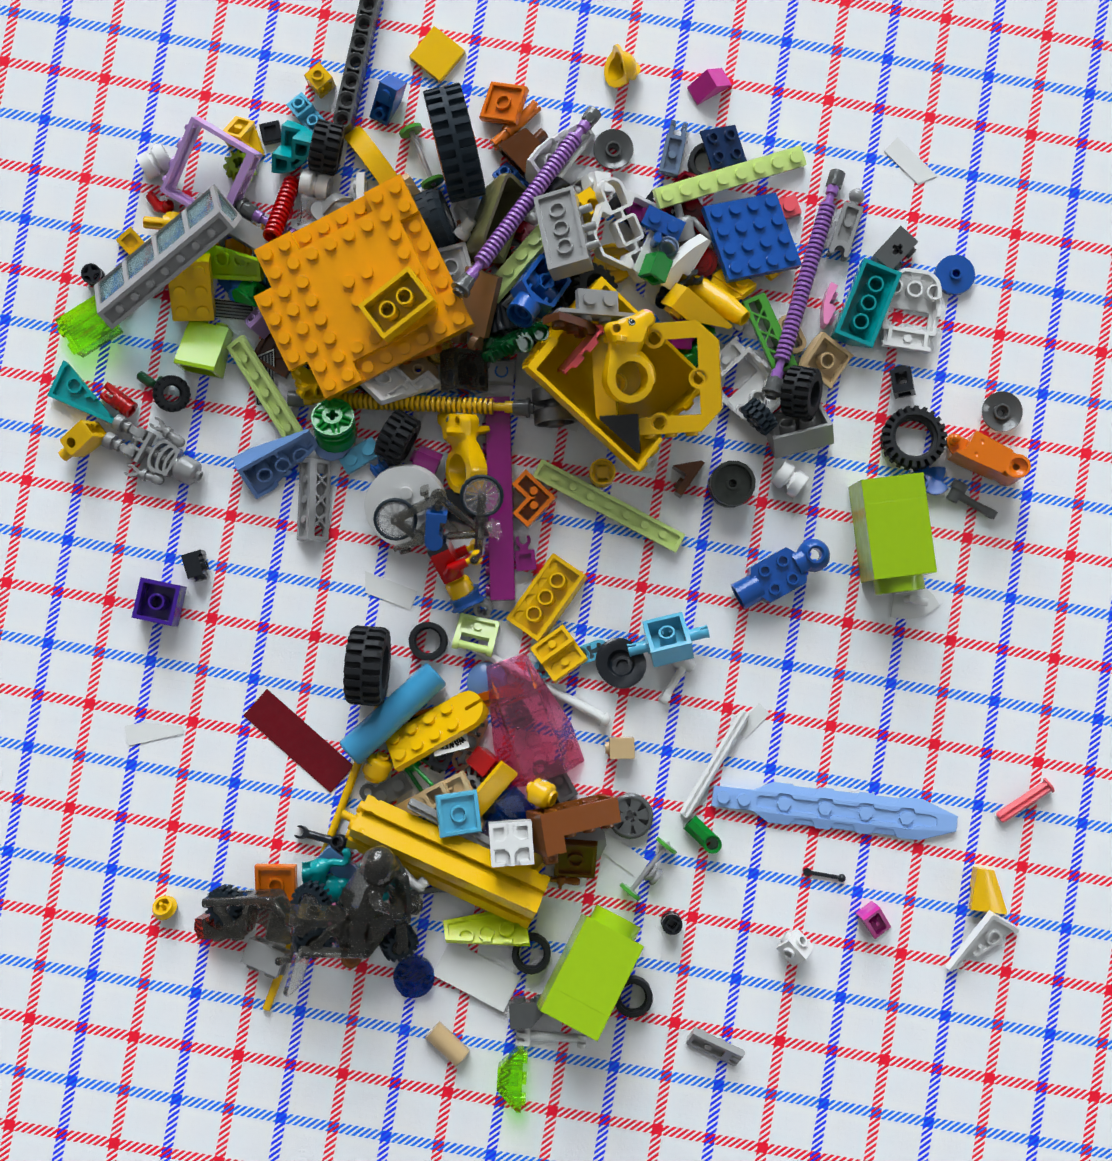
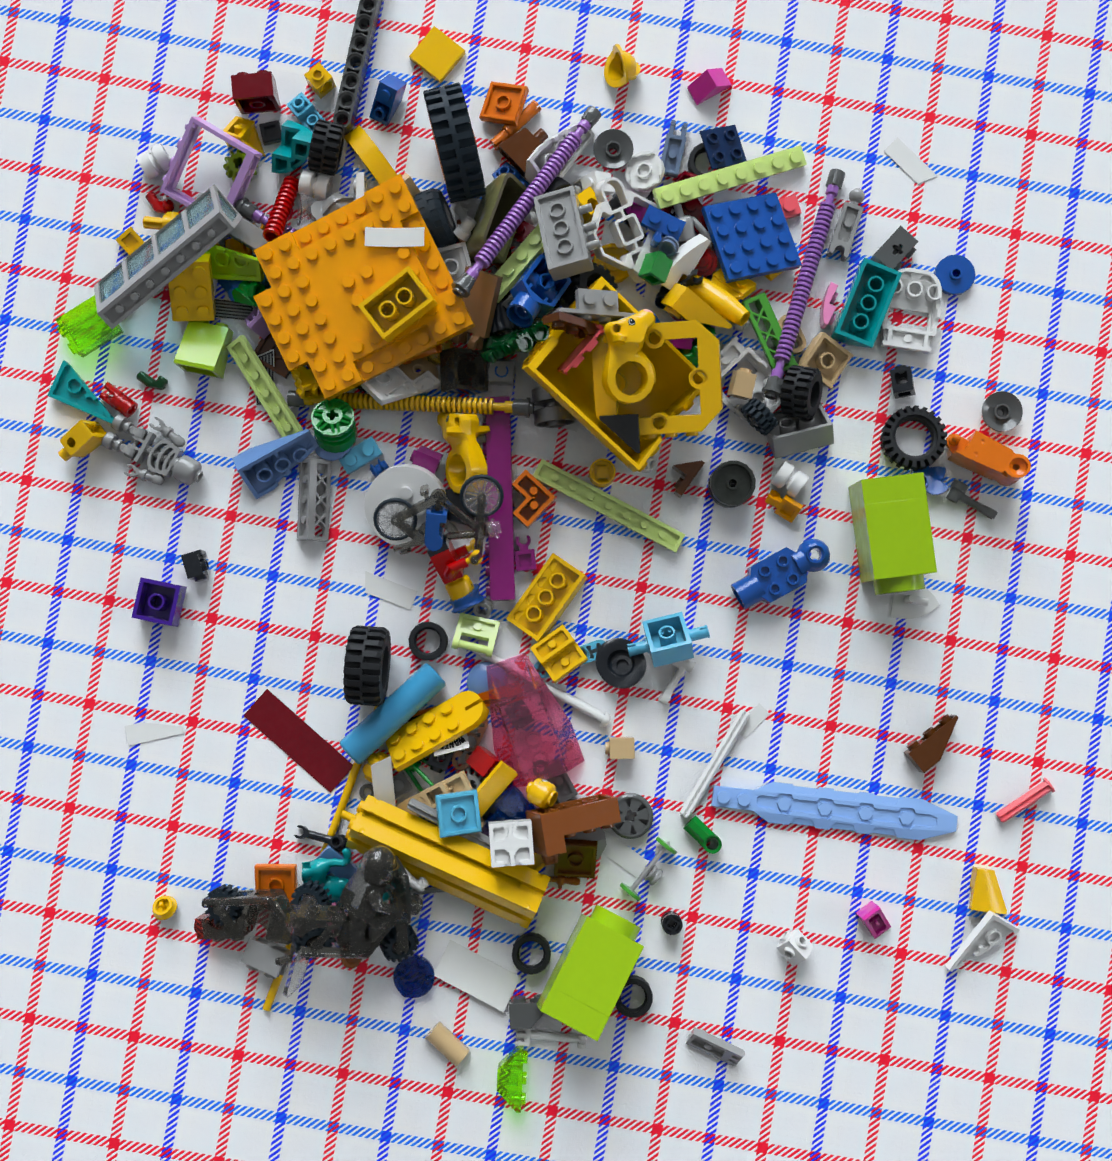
black wheel [81,263,106,287] -> none
black tyre [152,375,191,412] -> none
black tyre [374,409,421,465] -> none
bright green axle [399,123,444,189] -> none
neon yellow wing [443,912,531,947] -> none
black hinge [803,868,846,882] -> none
none -> dark red slope [231,70,281,114]
none -> white sticker [365,227,425,247]
none -> white sticker [371,756,396,807]
none -> white tile [625,151,665,192]
none -> tan brick [727,367,757,400]
none -> light orange plate [765,489,803,523]
none -> reddish brown slope [904,714,958,773]

